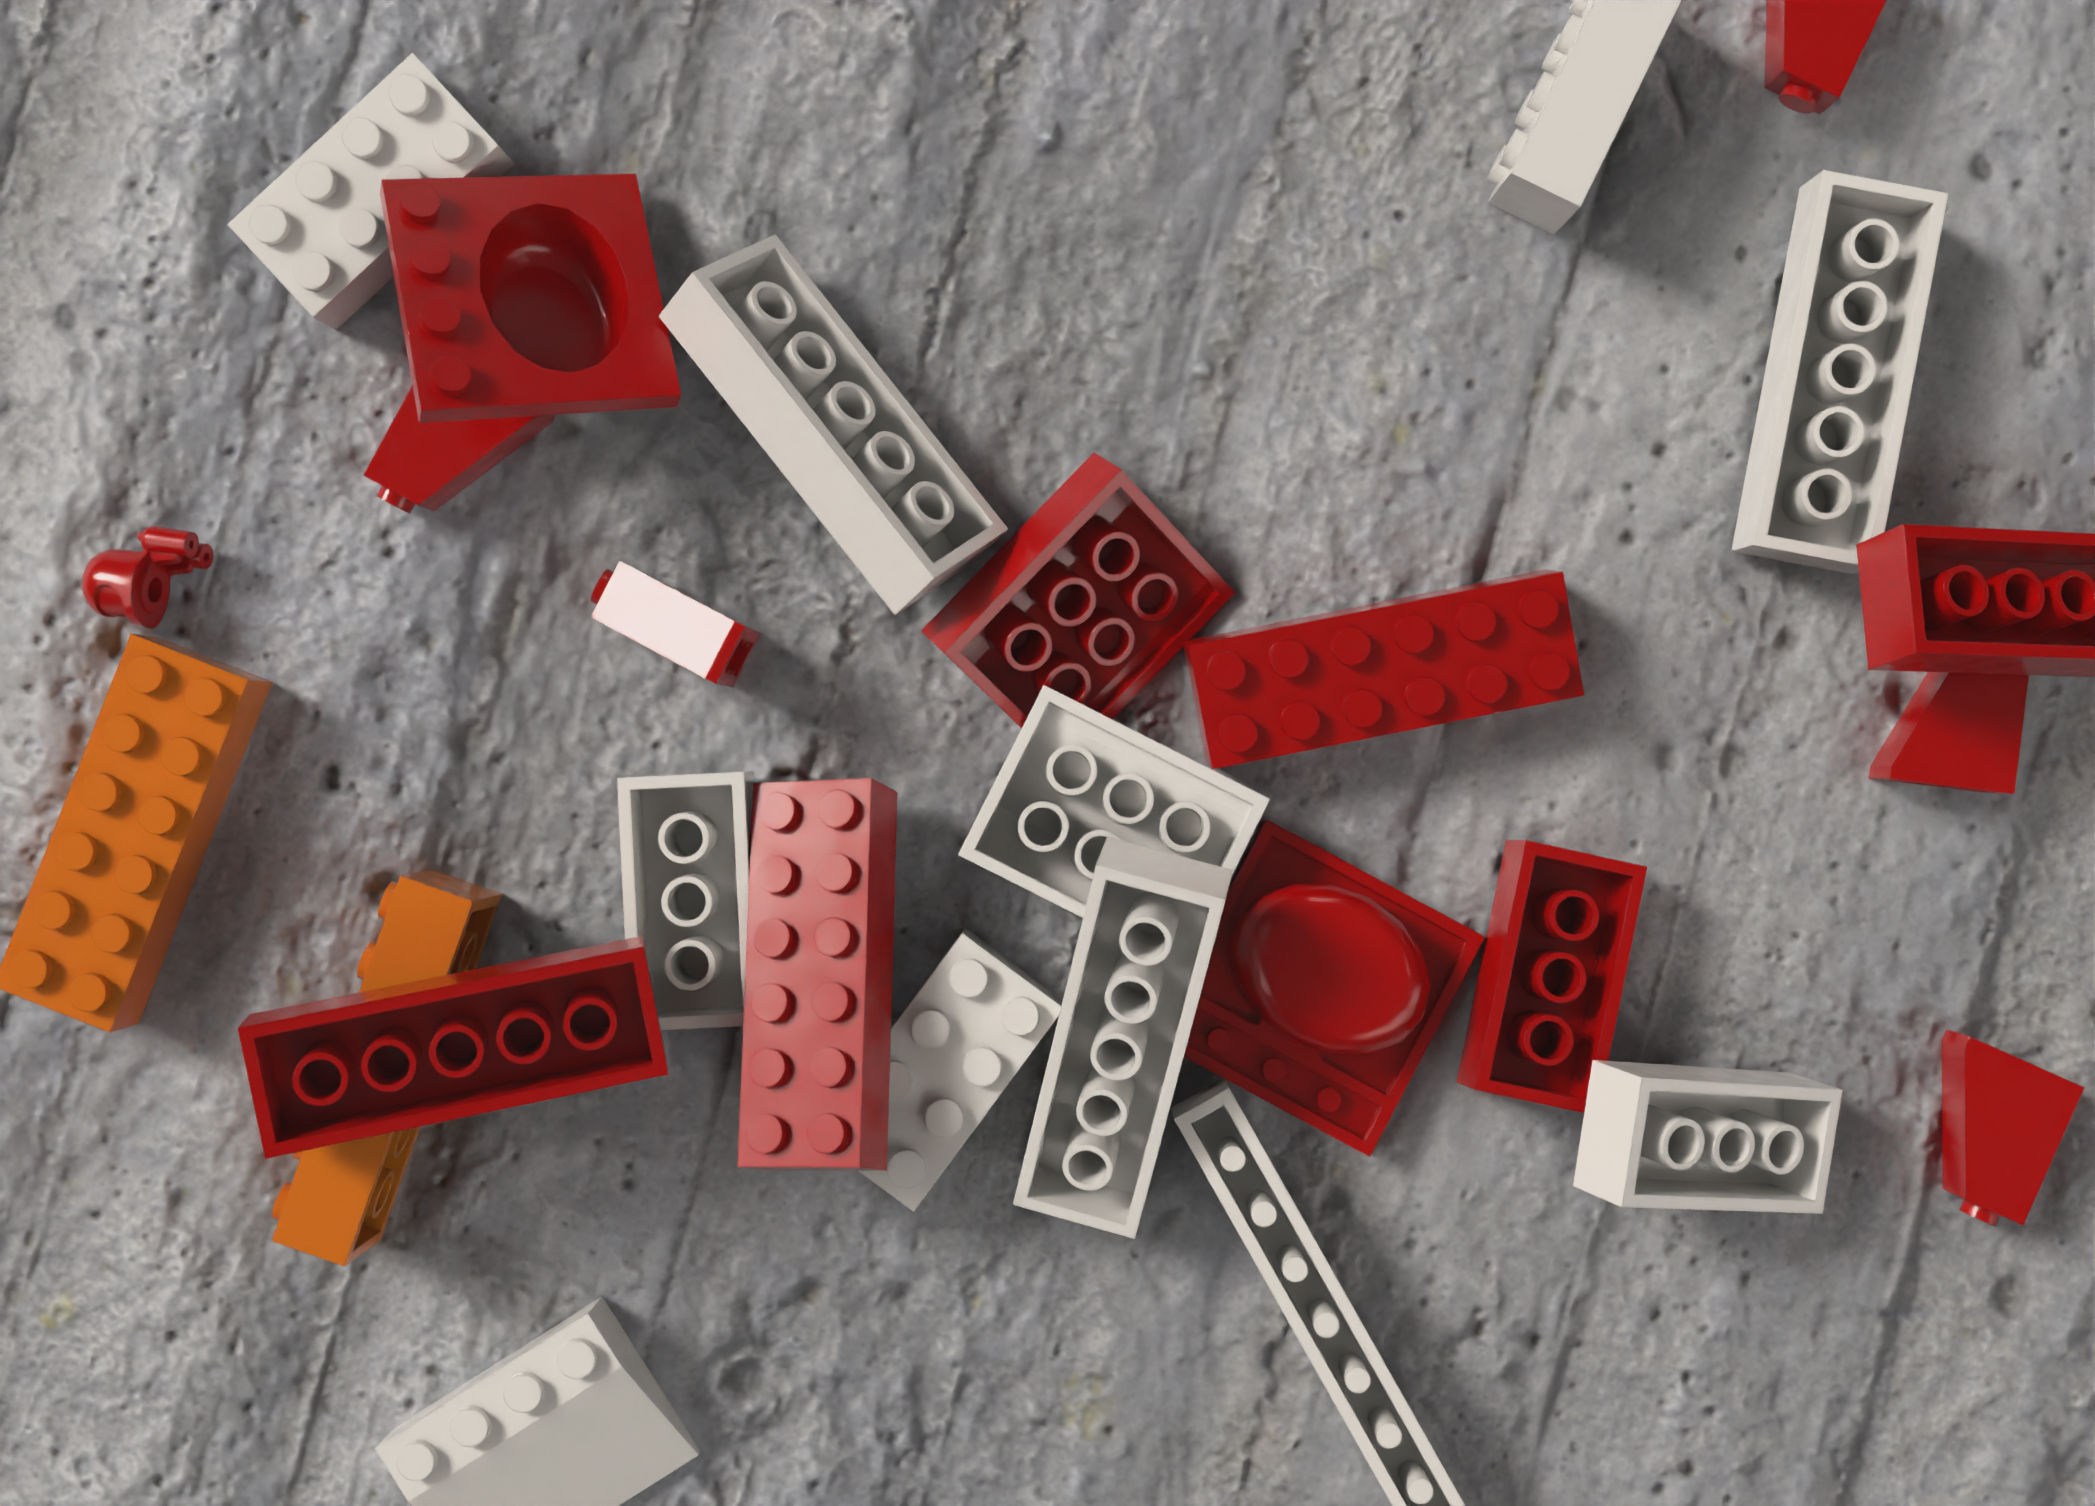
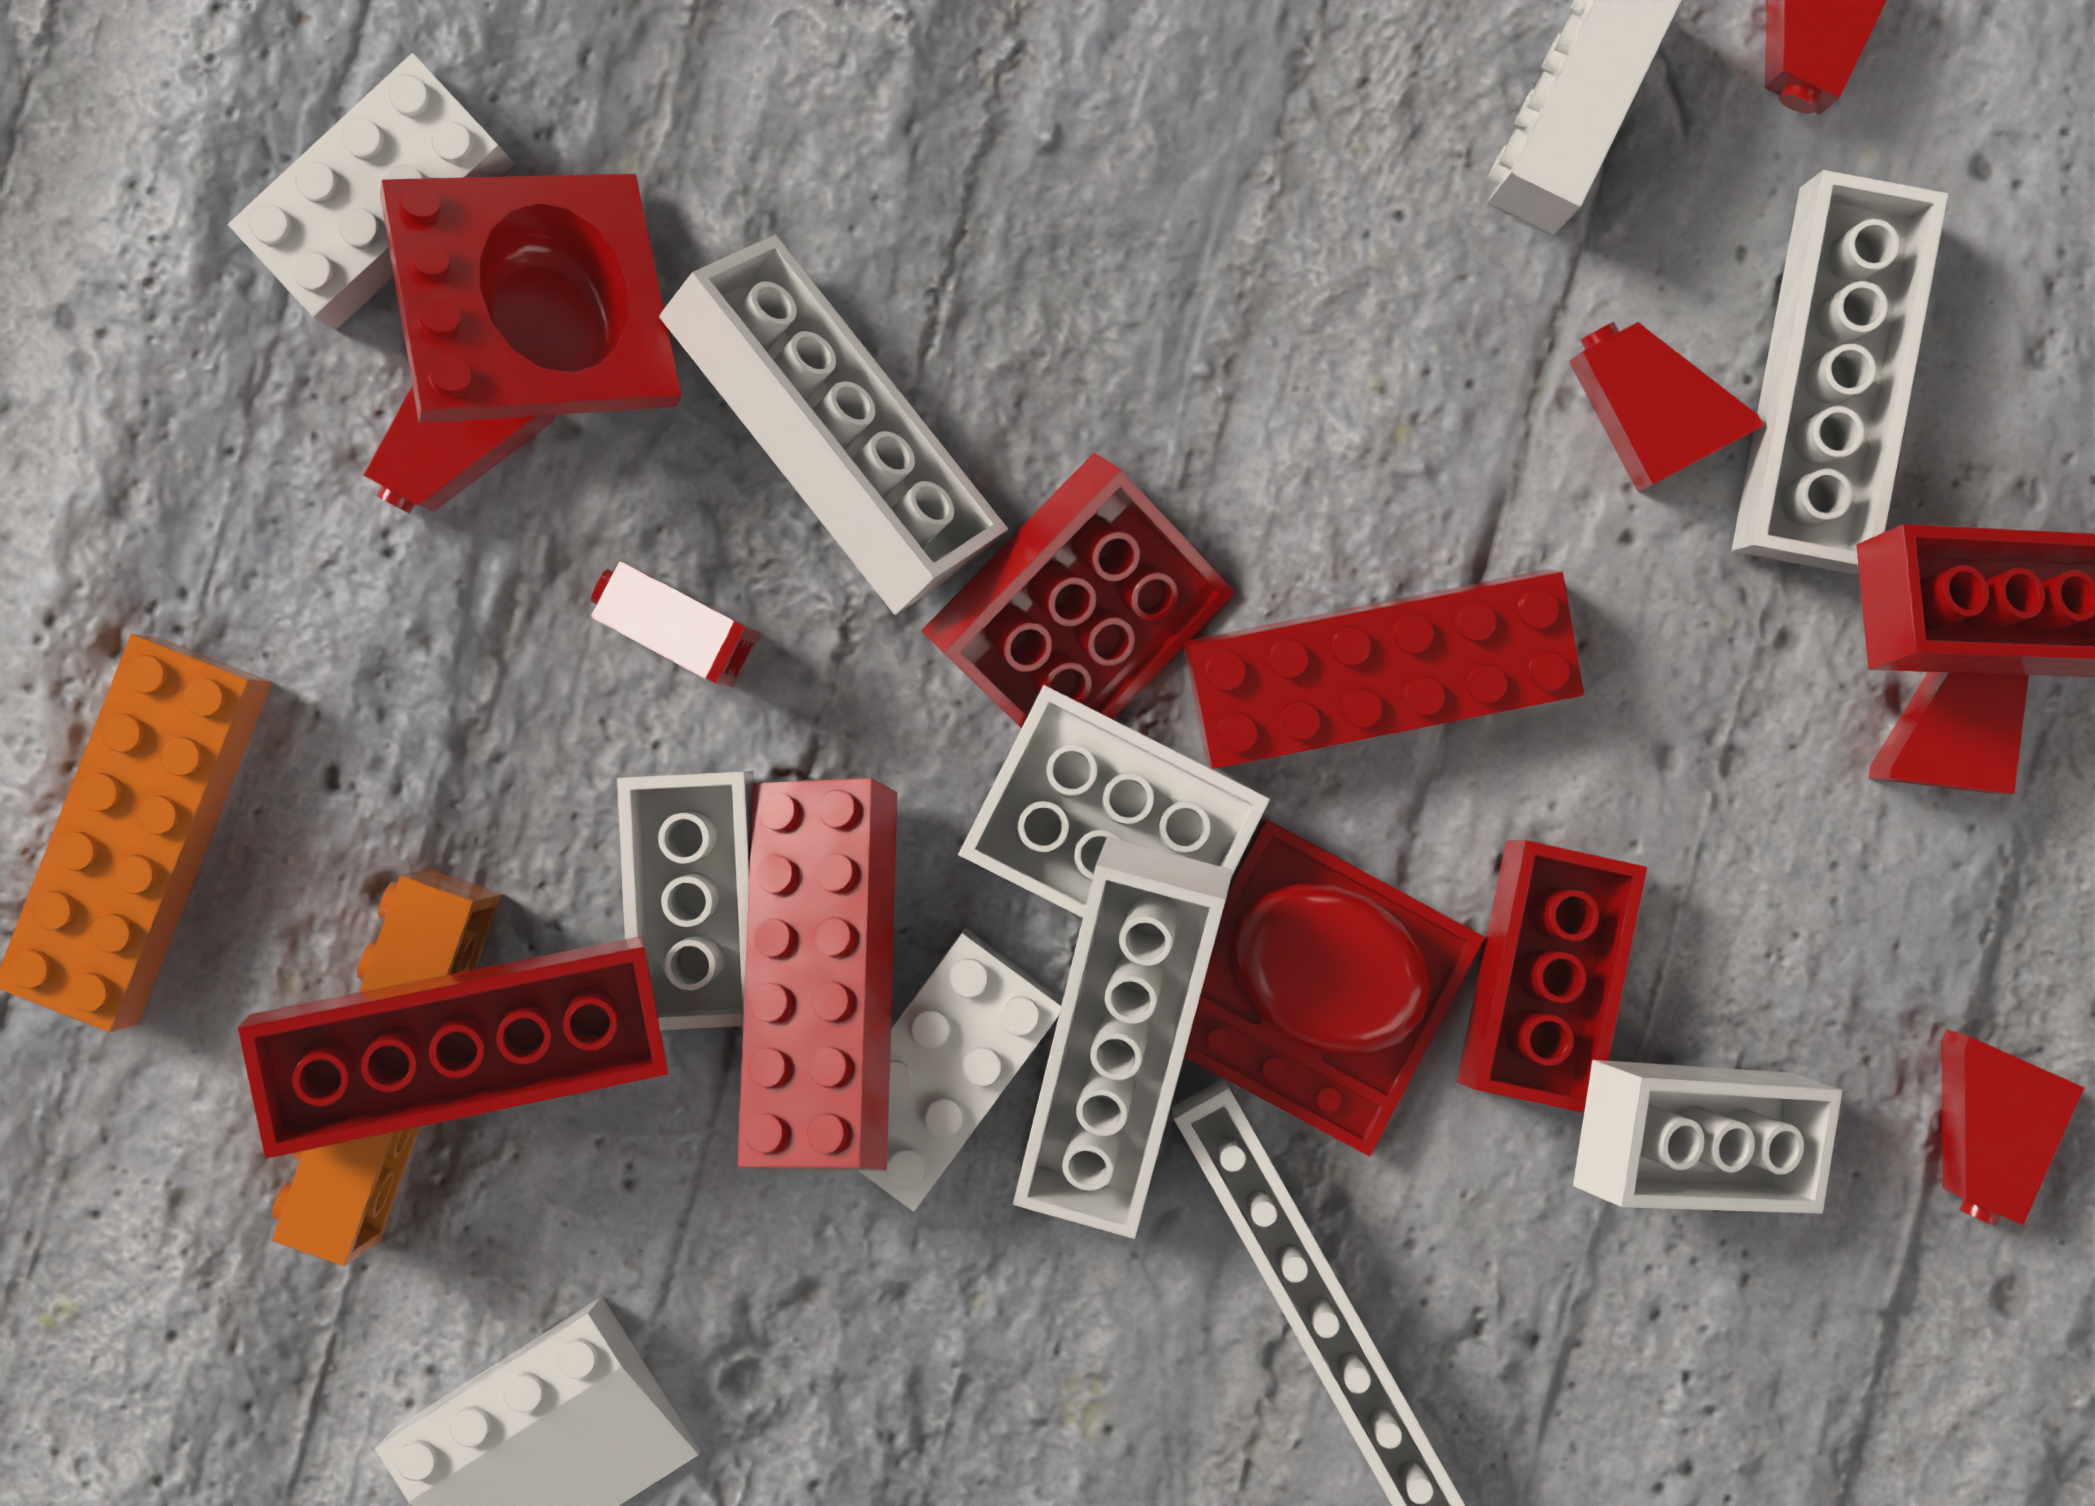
red piece [82,526,213,629] -> none
none -> red slope [1569,322,1764,492]

